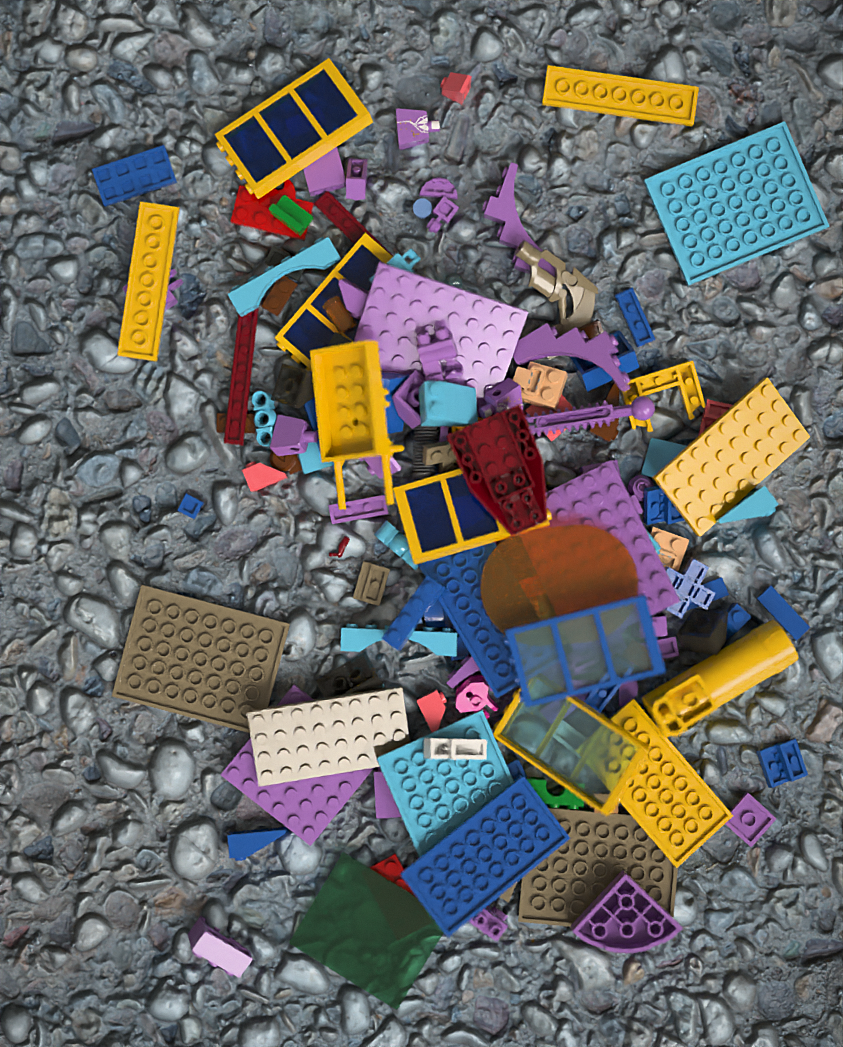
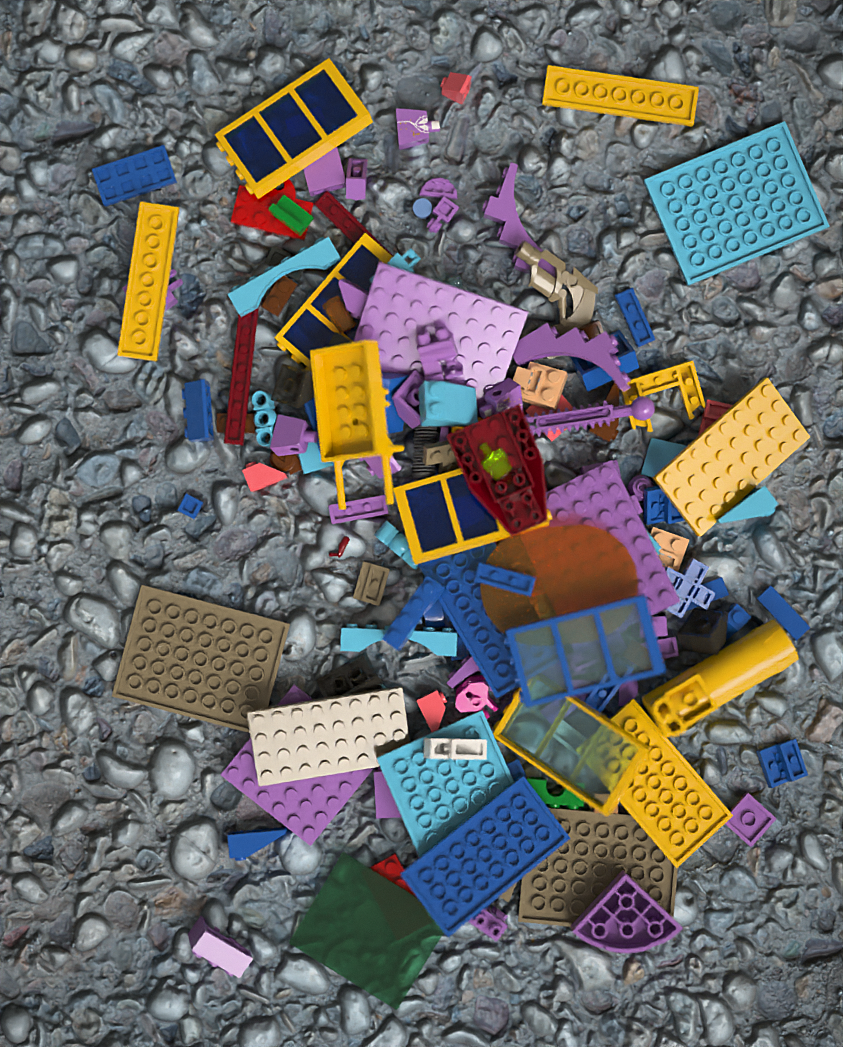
none -> blue slope [182,379,214,442]
none -> blue tile [474,562,536,597]
none -> clear neon green piece [480,443,512,480]

